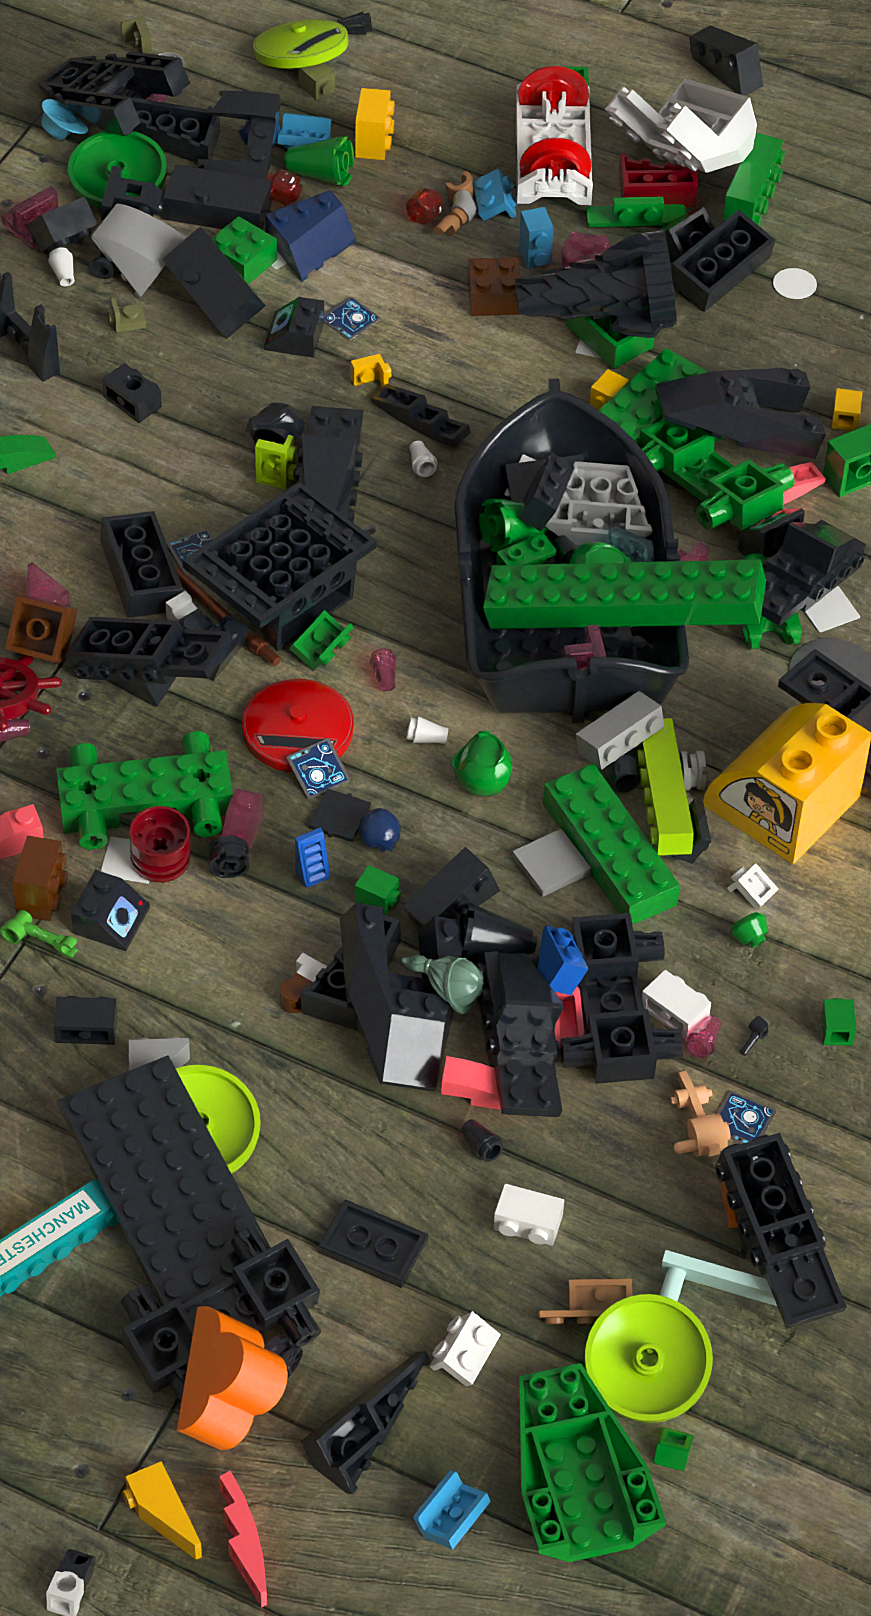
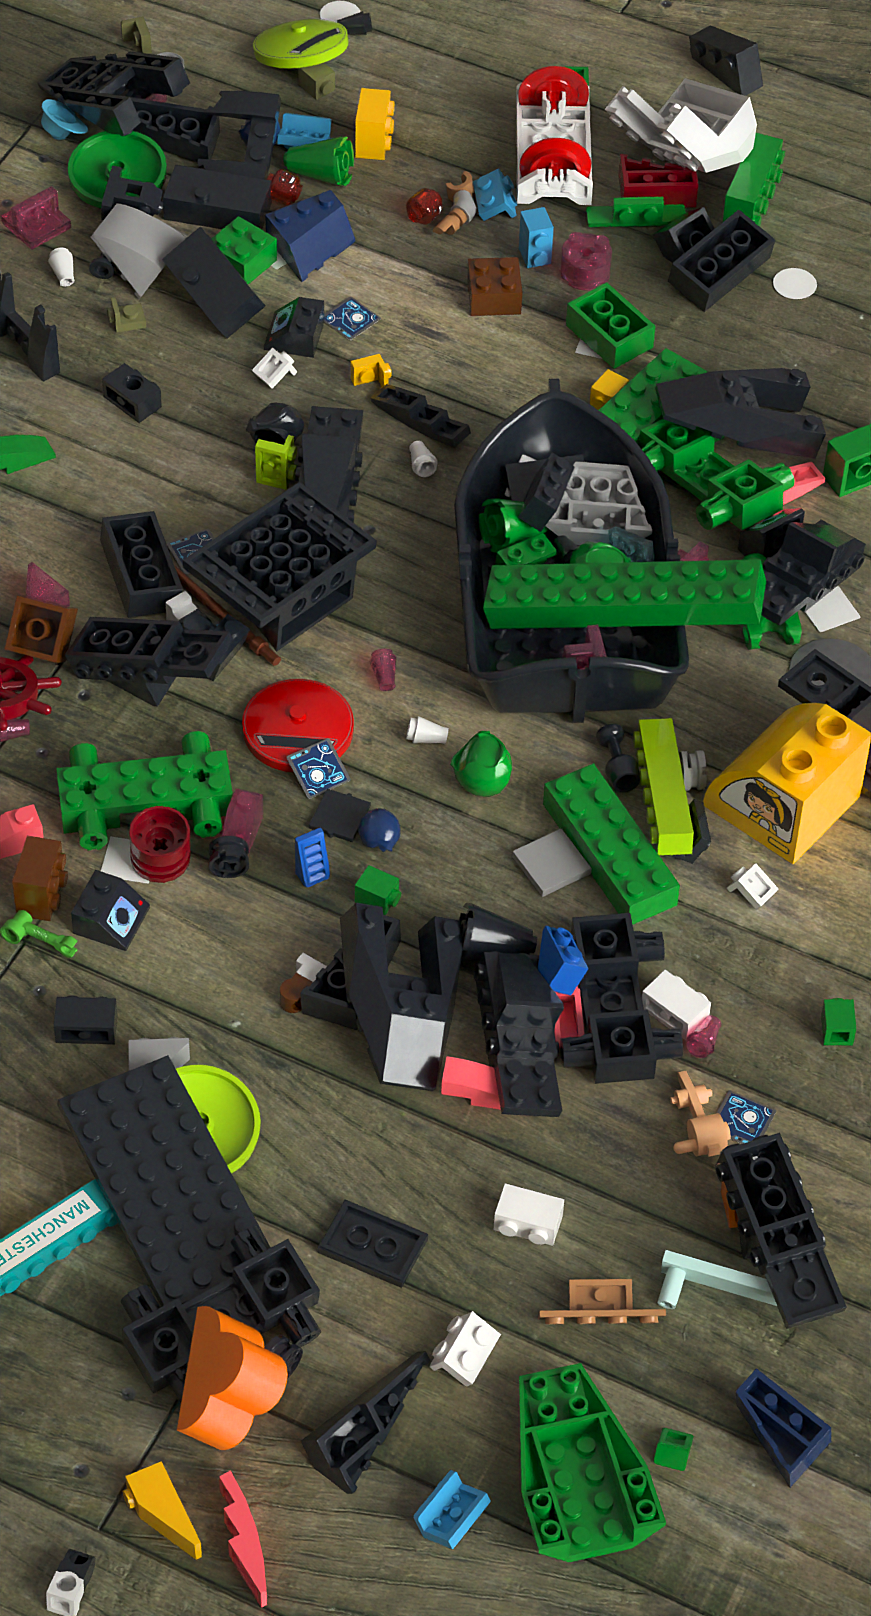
black brick [26,196,97,254] -> none
green bracket [289,610,354,671] -> none
sand green piece [402,955,484,1014] -> none
black wedge [403,847,500,928] -> none
black cone [461,1119,503,1162] -> none
black cone [515,229,677,338] -> none
light grey brick [576,691,664,770] -> none
lime dish [585,1294,713,1423] -> none
green cone [730,911,768,948] -> none
black hand [740,1016,768,1056] -> none
yellow brick [831,388,863,431] -> none
none -> white bracket [252,348,297,388]
none -> white sticker [320,1,360,22]
none -> dark blue wedge [736,1368,831,1488]

